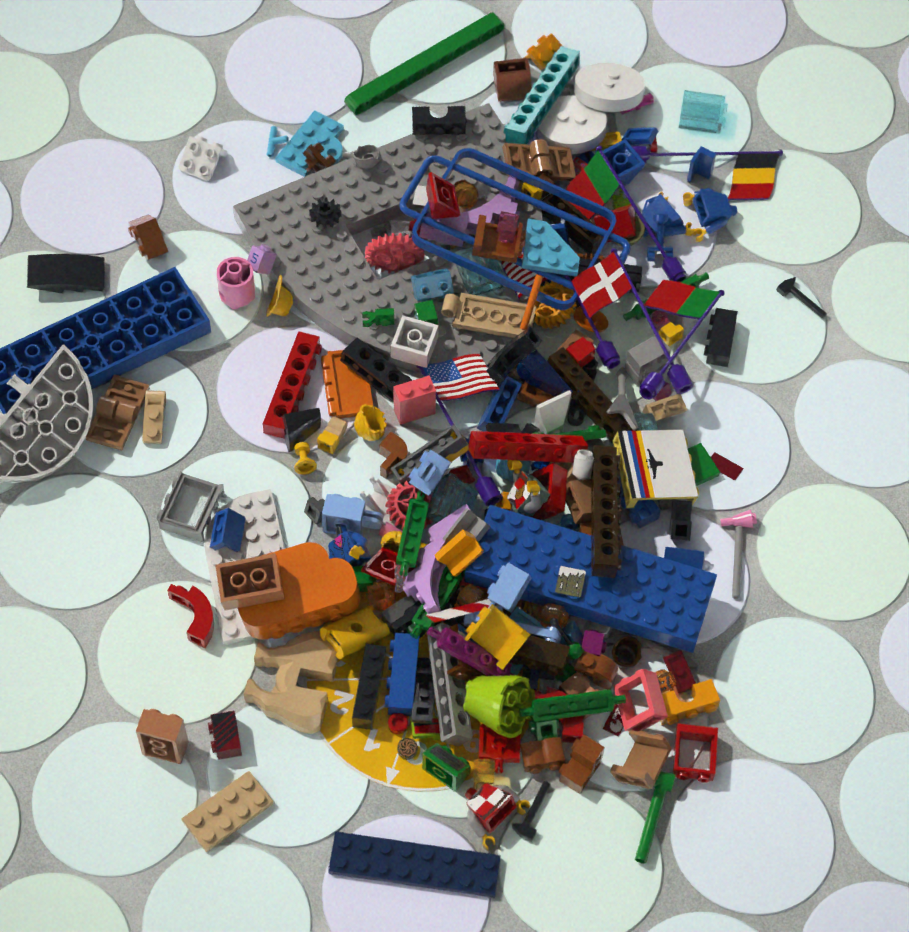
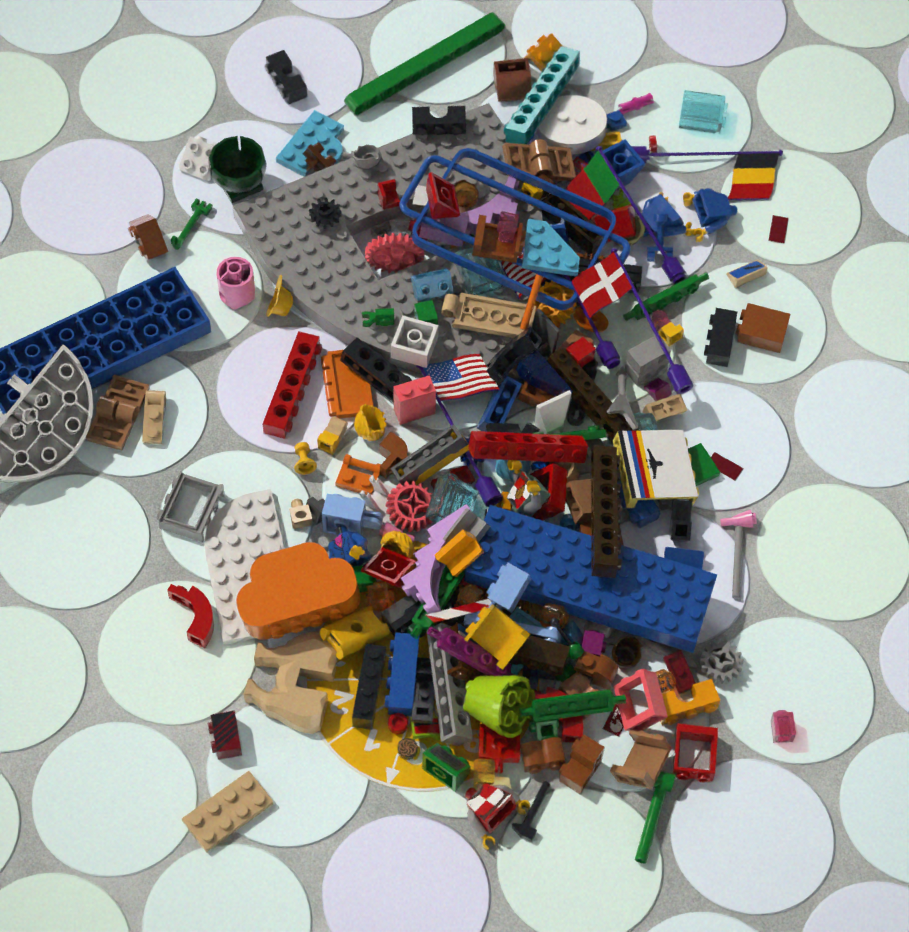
black slope [26,254,105,294] -> none
nougat brick [136,709,189,764] -> none
blue panel [210,508,246,552] -> none
nougat brick [215,553,285,611] -> none
lavender brick [247,244,277,275] -> none
medium azure piece [266,126,289,157] -> none
black slope [282,408,321,452] -> none
dark blue plate [328,831,501,898] -> none
clear bar [394,564,406,593] -> none
green plate [396,490,429,576] -> none
light blue brick [409,450,452,496] -> none
sticker [555,566,586,597] -> none
white brick [572,450,594,480] -> none
white brick [574,62,645,112] -> none
blue tile [622,127,659,145] -> none
flag [639,280,725,400] -> none
blue panel [687,146,716,182] -> none
black piece [776,277,827,319] -> none
none -> green hinge [171,198,213,250]
none -> dark green plate [208,136,267,203]
none -> black arch [264,50,308,104]
none -> tan bracket [289,498,312,529]
none -> orange plate [335,454,381,495]
none -> red panel [378,179,400,210]
none -> dark grey plate [527,309,560,364]
none -> blue plate [606,110,627,132]
none -> light grey gear [699,640,744,684]
none -> slope [726,259,768,288]
none -> dark orange brick [735,303,791,353]
none -> dark red sticker [768,215,789,243]
none -> clear pink brick [770,710,796,743]

